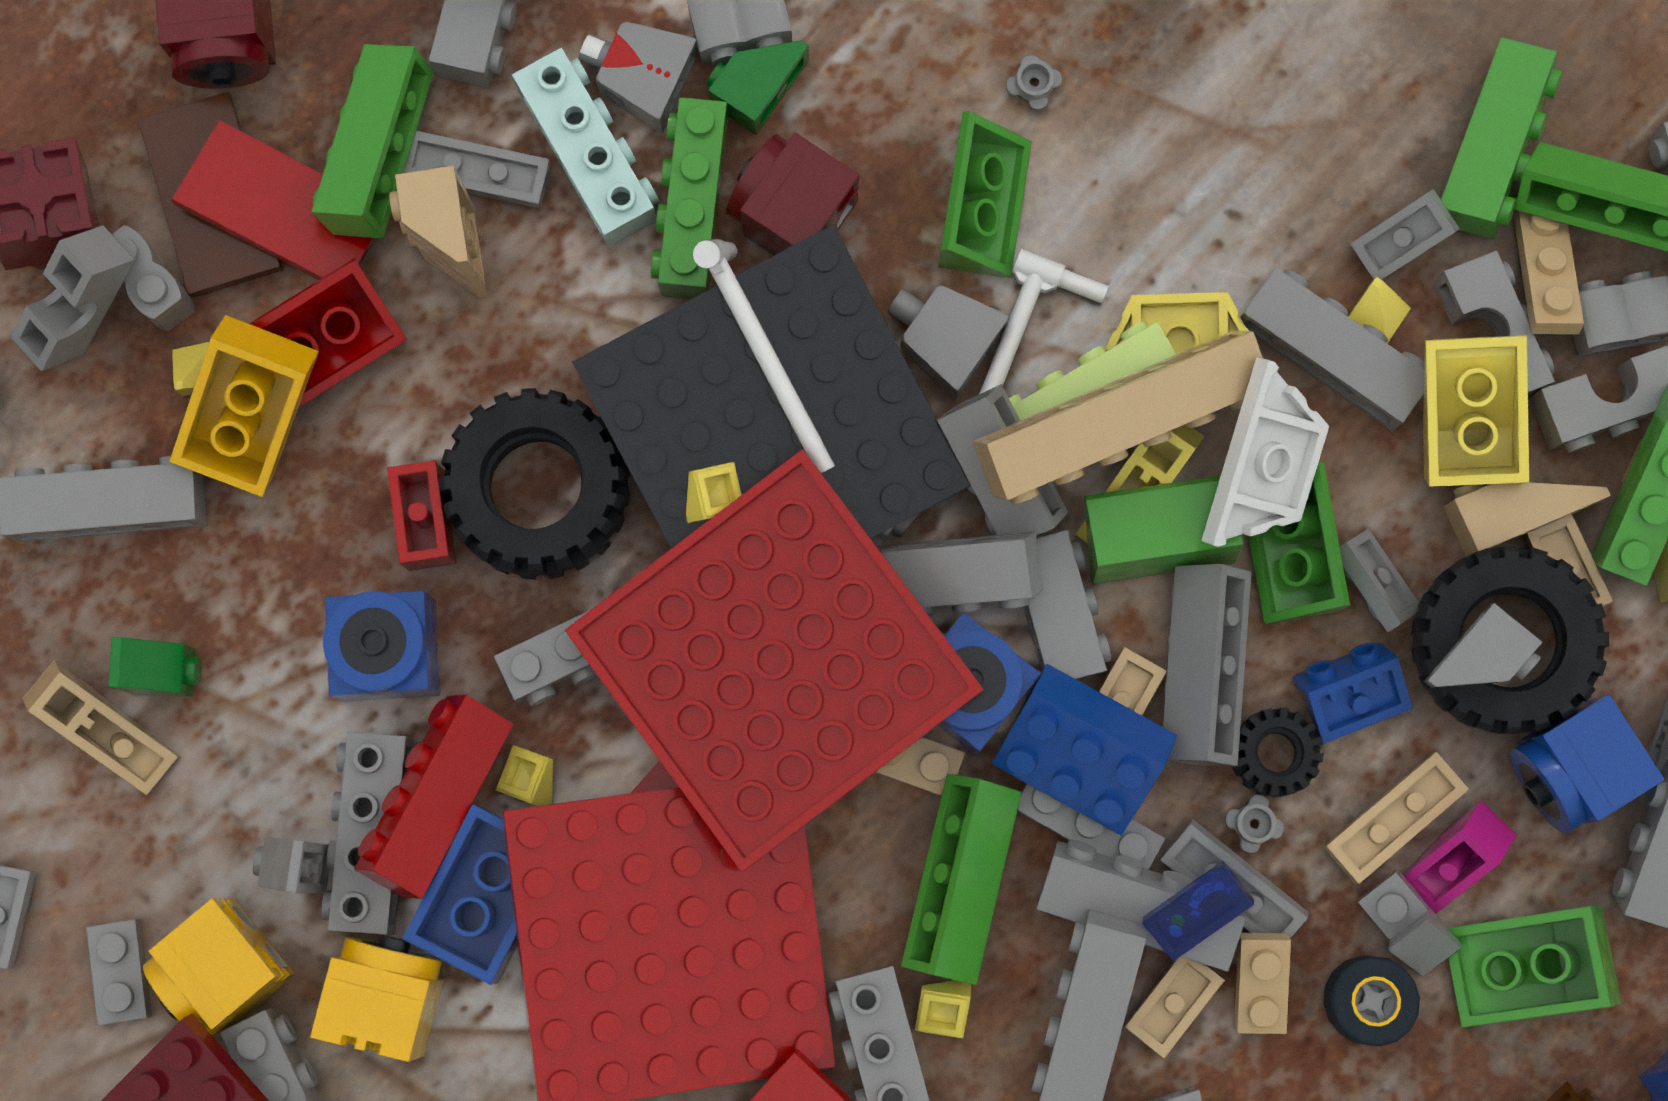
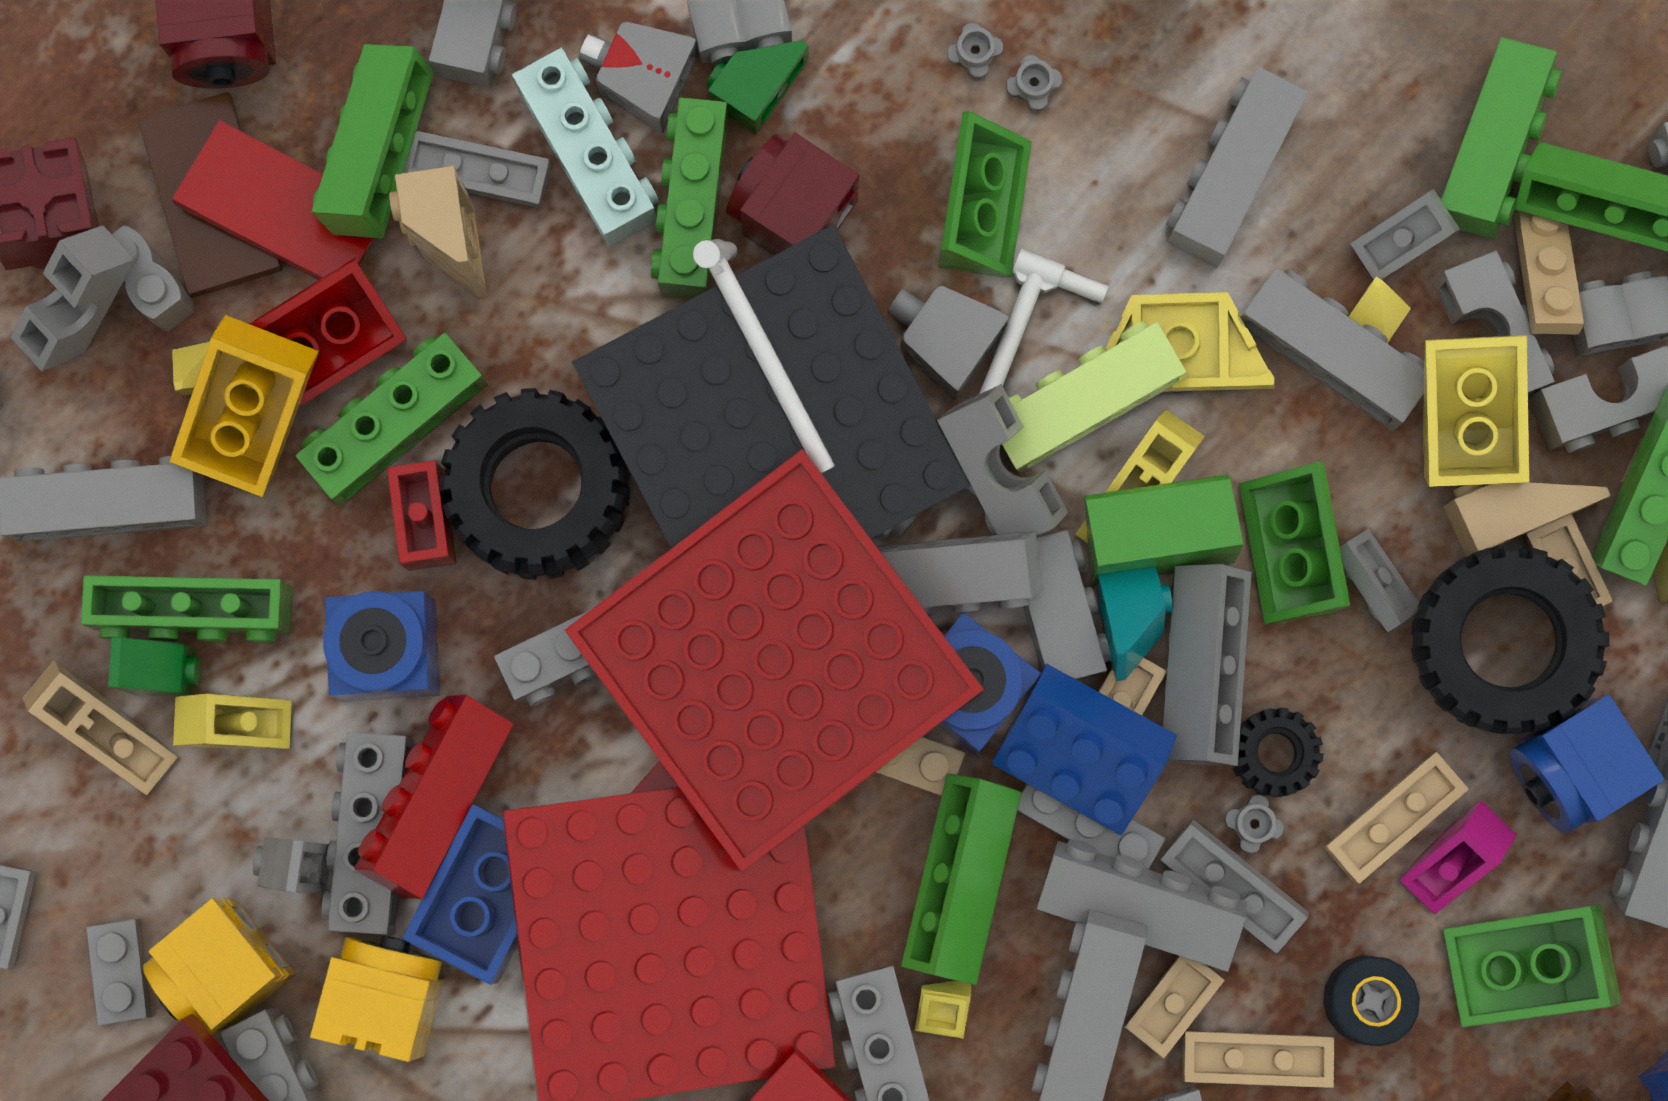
light yellow slope [495,745,553,806] -> none
light yellow slope [686,462,742,523] -> none
tan brick [972,330,1262,504] -> none
clear blue tile [1142,861,1254,961] -> none
white wing [1201,357,1329,547] -> none
tan plate [1234,933,1291,1034] -> none
blue bracket [1293,643,1413,744] -> none
light grey slope [1358,869,1462,976] -> none
light grey slope [1424,603,1542,688] -> none
none -> bright green brick [81,576,293,643]
none -> light yellow slope [173,694,292,749]
none -> bright green brick [295,333,488,507]
none -> light grey plate [947,23,1003,78]
none -> teal slope [1097,566,1173,681]
none -> light grey brick [1166,66,1309,268]
none -> tan plate [1182,1031,1334,1088]

